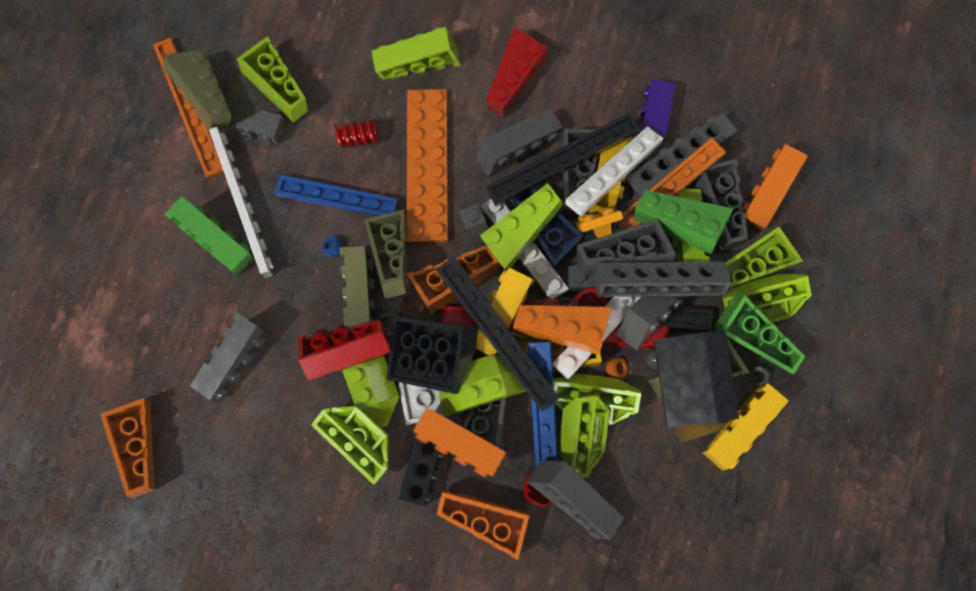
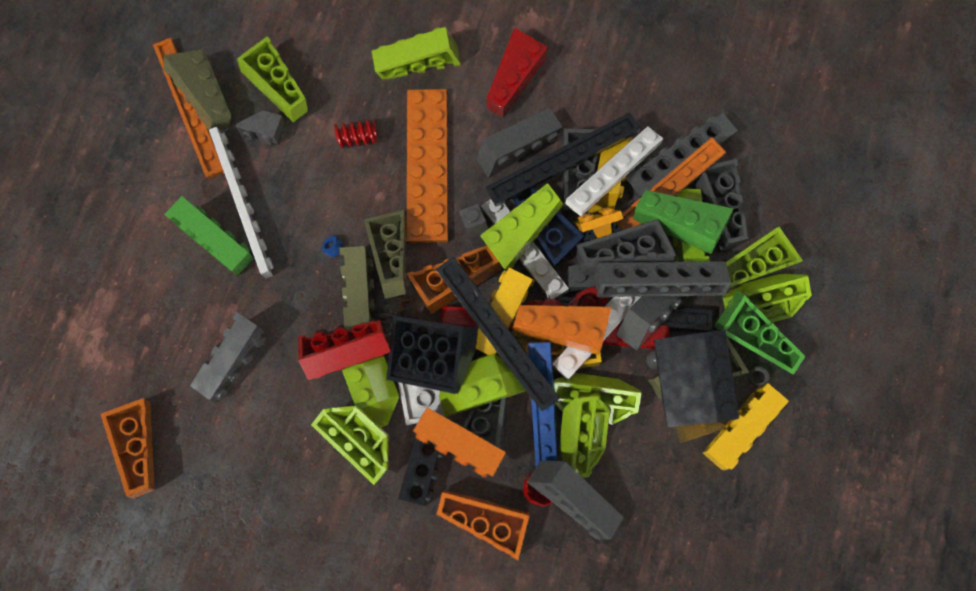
blue plate [275,175,398,217] -> none
orange piece [606,357,628,379] -> none
dark purple brick [637,79,675,146] -> none
orange wedge [742,144,808,231] -> none

